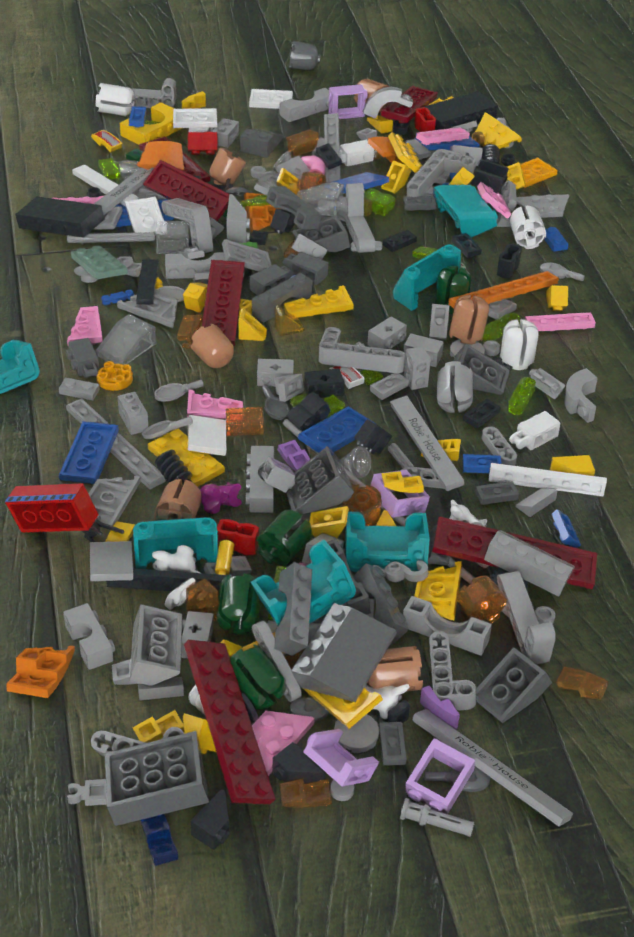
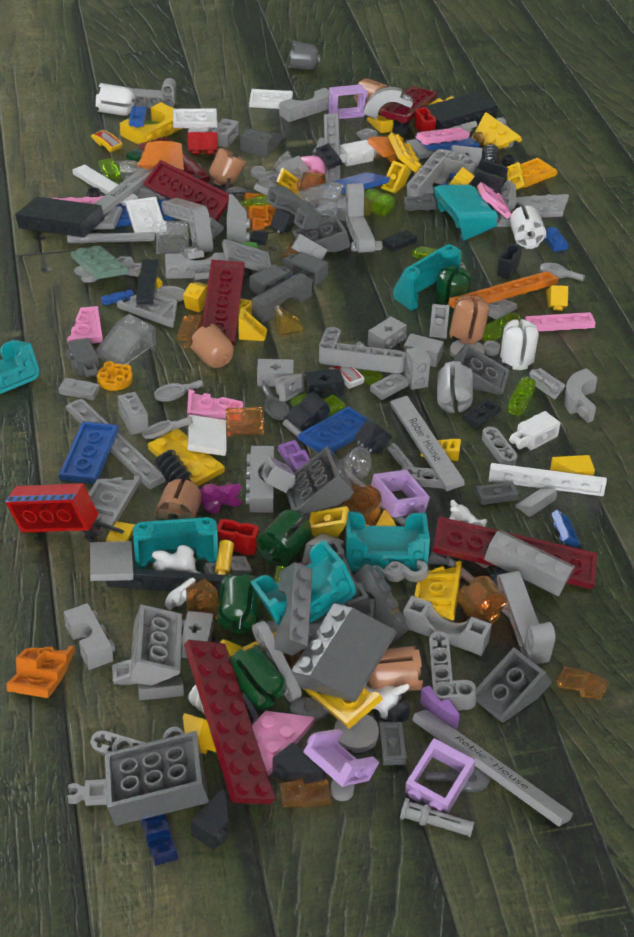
yellow slope [133,710,184,743] -> none
yellow slope [182,91,206,109] -> none
yellow wing [284,285,353,319] -> none
clear orange hinge [286,129,319,156] -> none
yellow slope [381,471,424,493] -> none
black plate [452,233,482,258] -> none
blue plate [462,454,501,473] -> none
light grey tile [535,606,555,624] -> none

